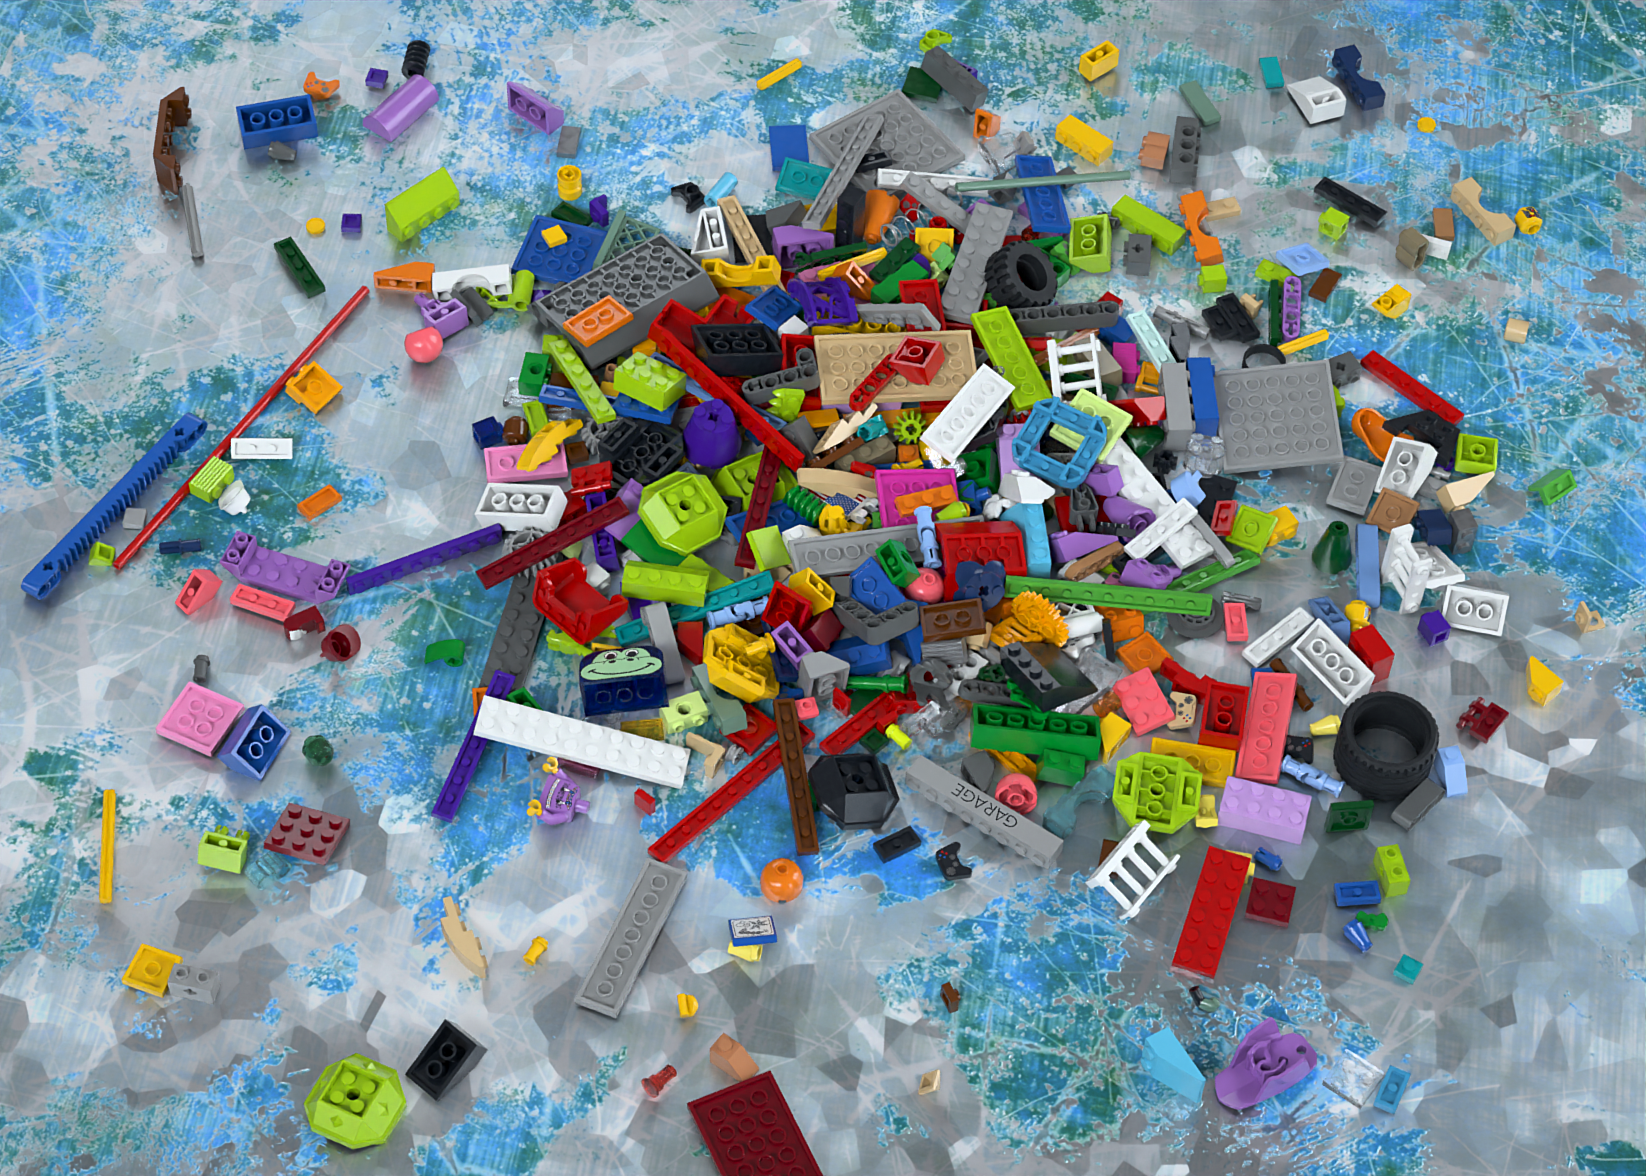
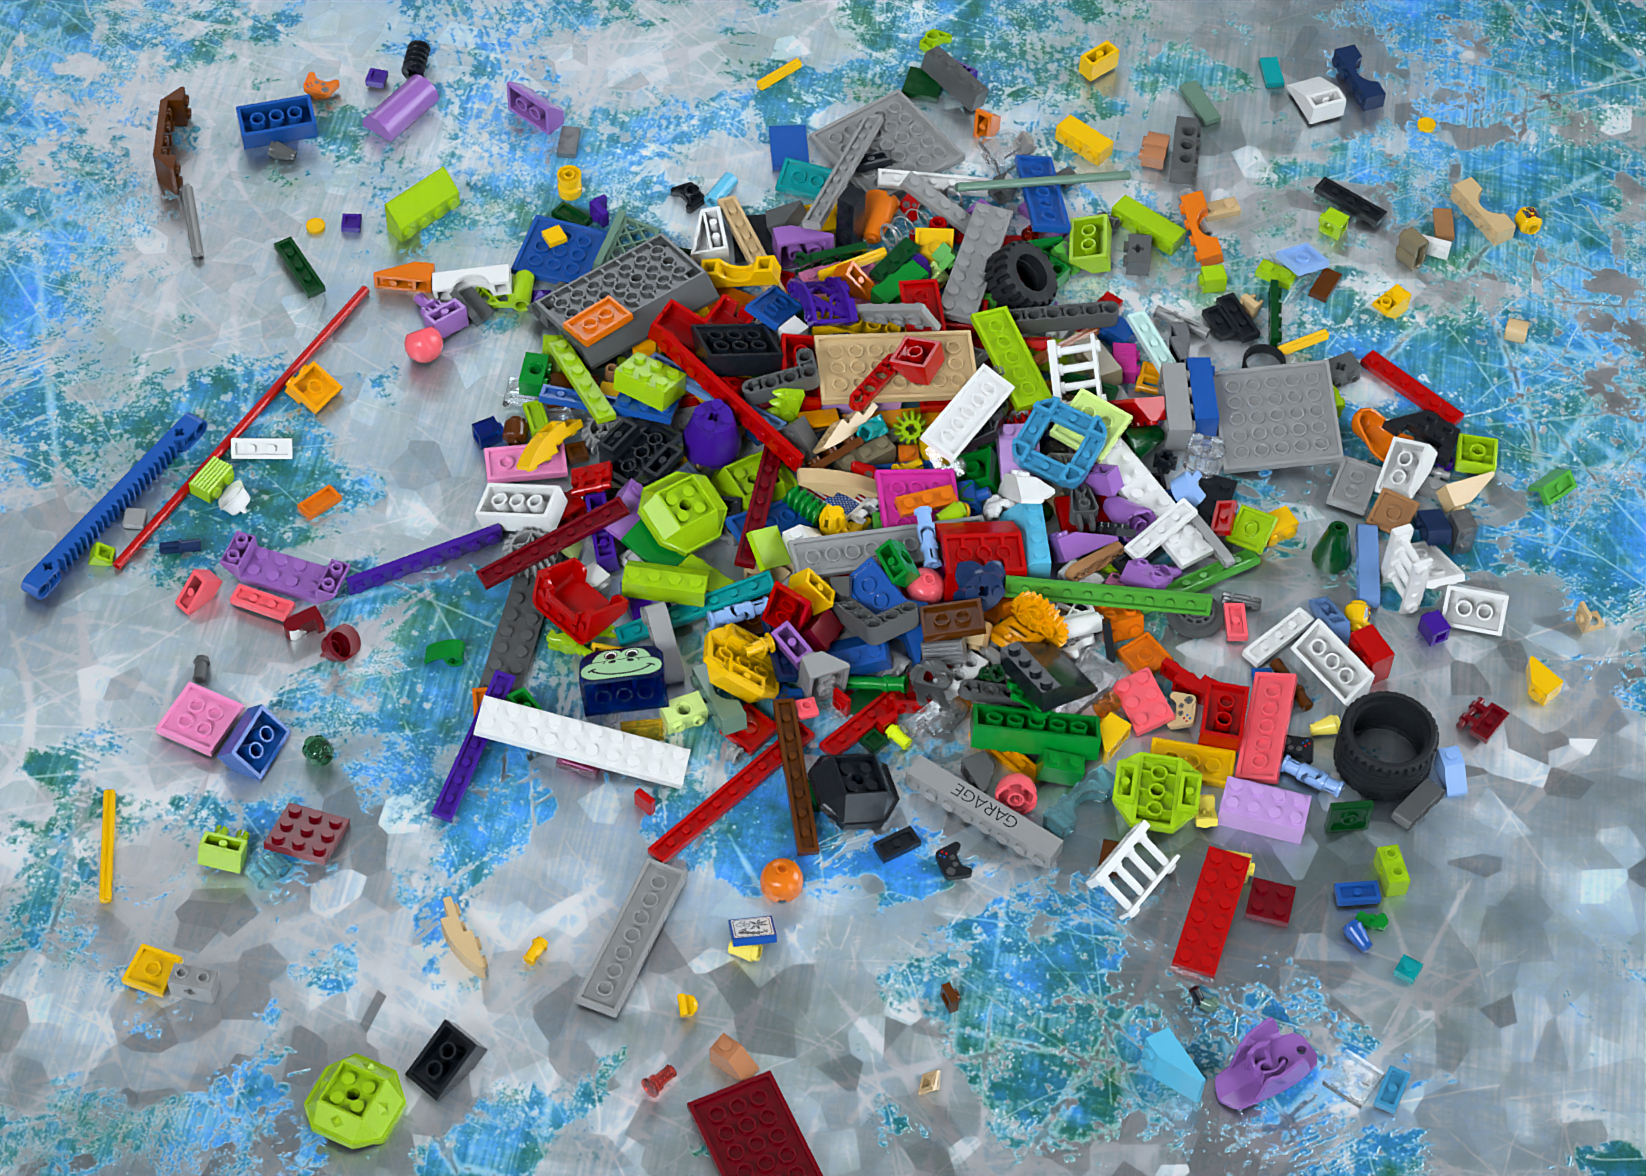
medium lavender torso [527,757,590,826] -> none
red slope [673,622,703,666] -> none
tan bracket [686,732,725,779] -> none
blue pin [1254,847,1283,871] -> none
medium lavender beam [1281,276,1301,342] -> none

